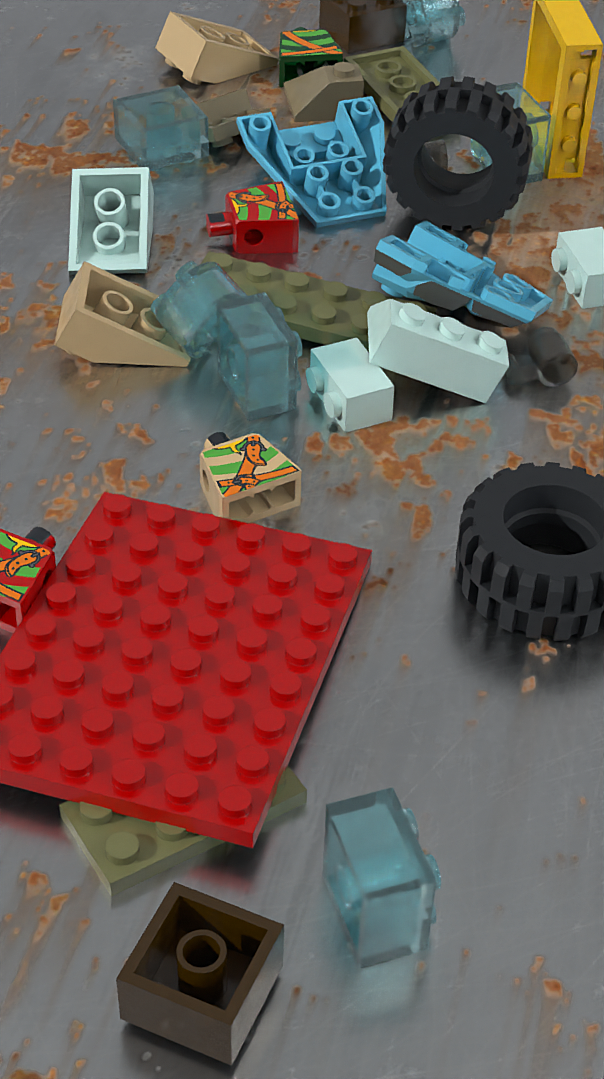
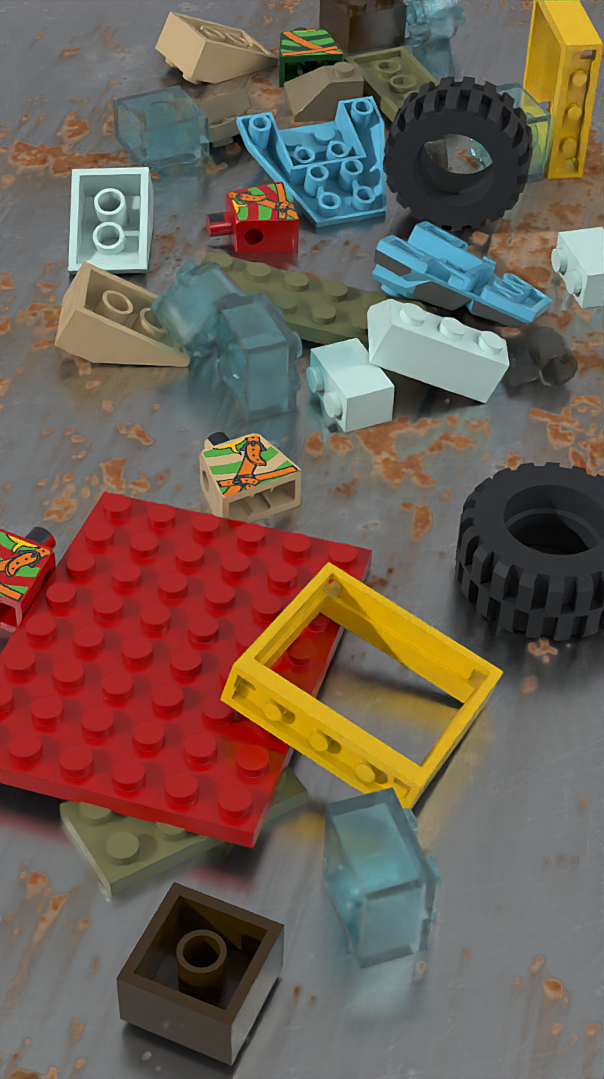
none -> yellow window [220,562,503,820]

